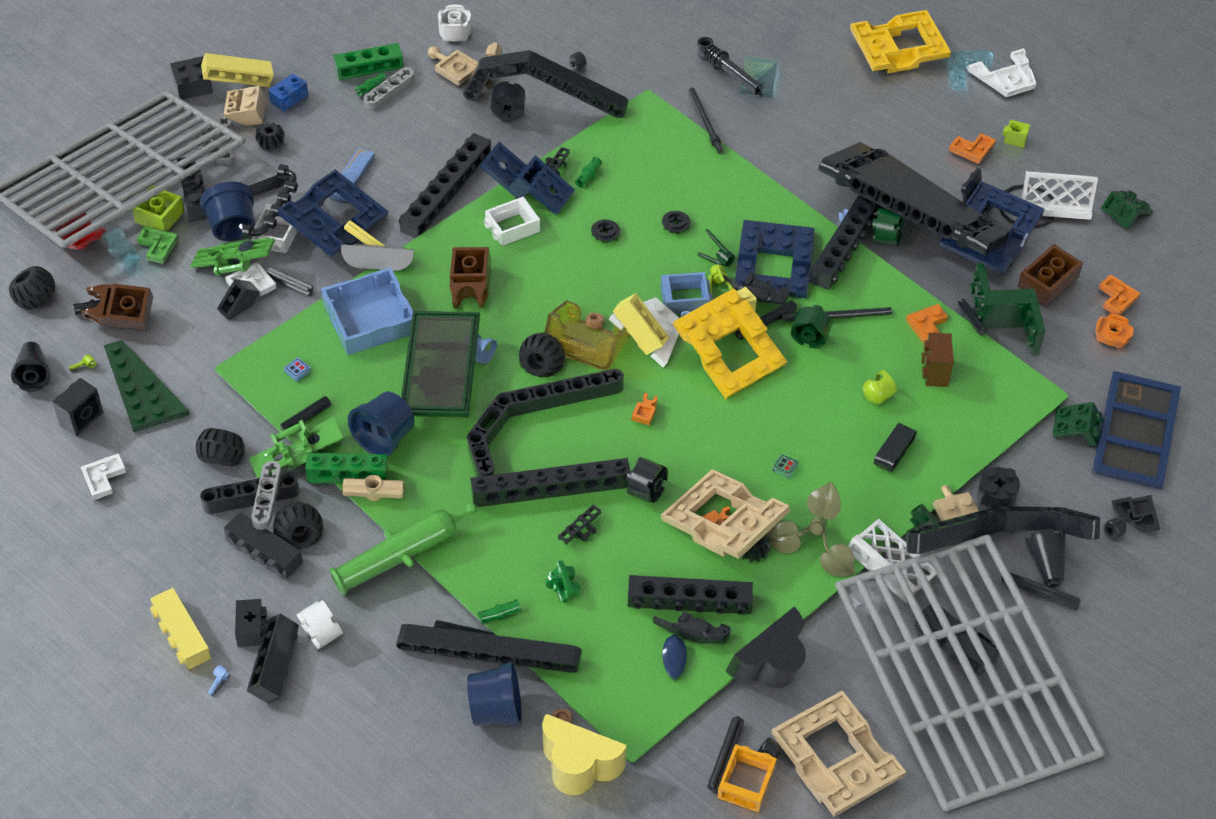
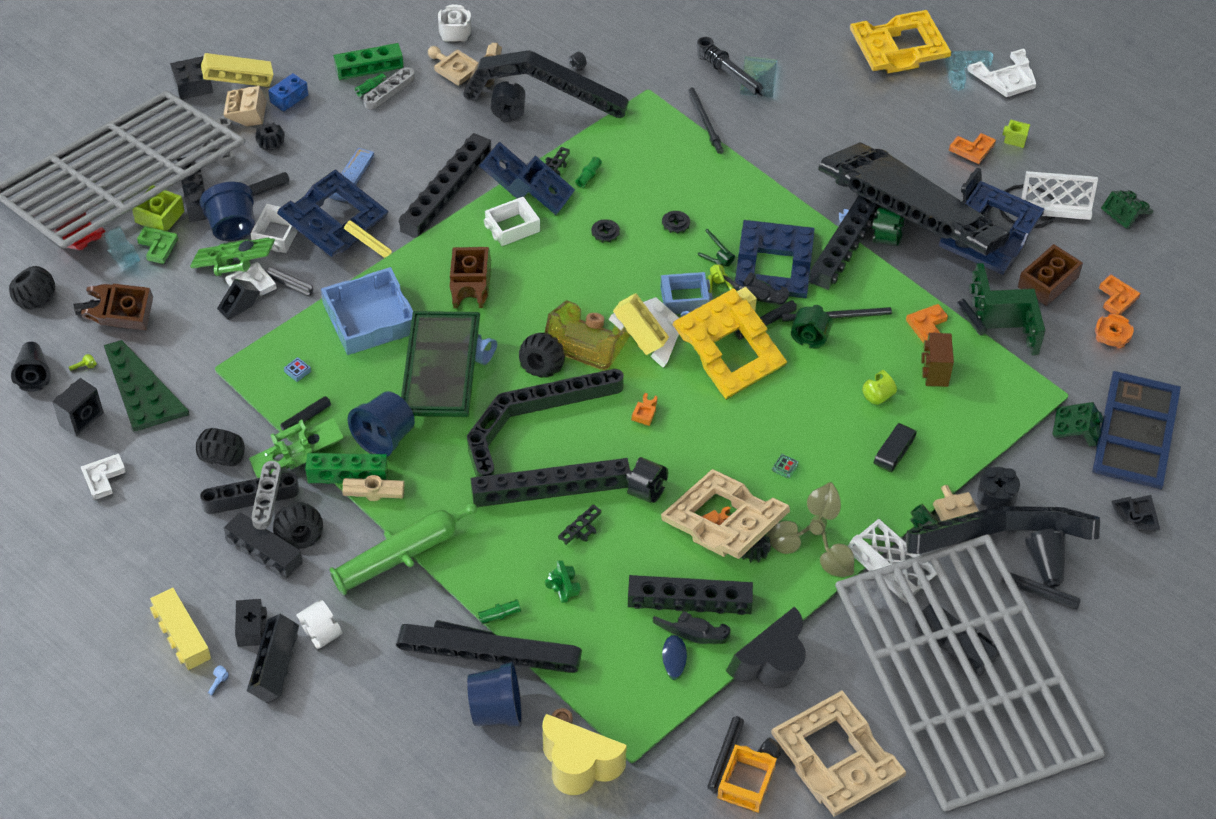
black bar [242,164,298,239] -> none
light grey brick [341,244,414,271] -> none
black piece [1103,517,1127,539] -> none

